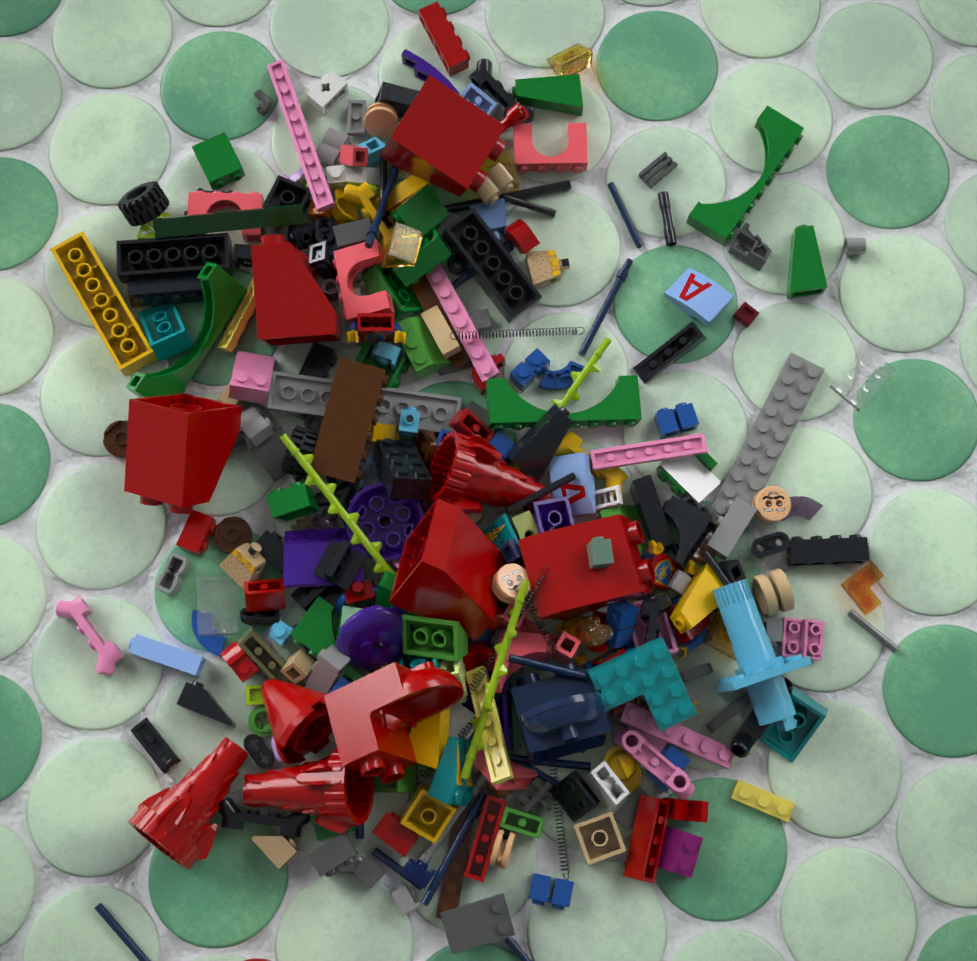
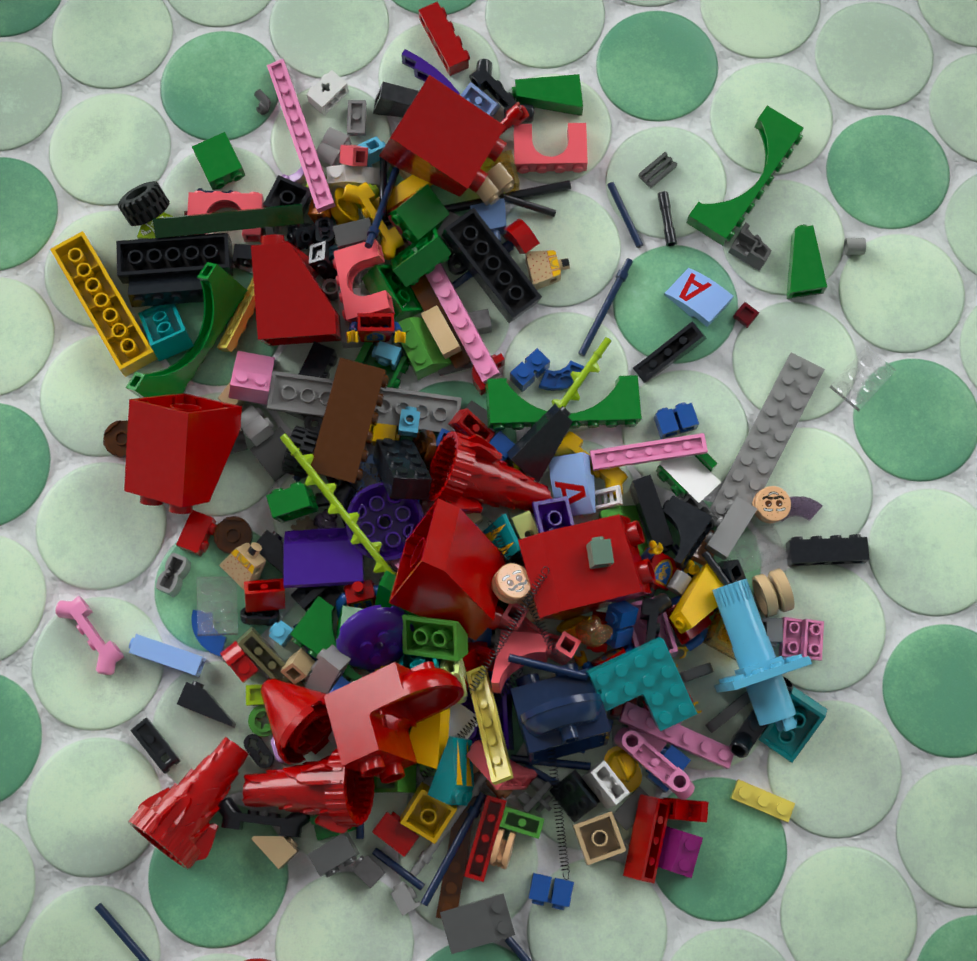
black bracket [313,539,366,591] -> none
light nougat head [364,102,398,139] -> none
clear yellow slope [381,222,423,267] -> none
clear blue brick [403,858,436,889] -> none
black piece [450,327,585,340] -> none
lime plant [460,578,530,780] -> none
dark blue plate [500,538,522,564] -> none
black bar [505,472,576,515] -> none
clear yellow slope [547,43,593,76] -> none
black plate [751,532,790,558] -> none
clear orange plate [840,561,884,616] -> none
flat silver bar [847,609,899,653] -> none

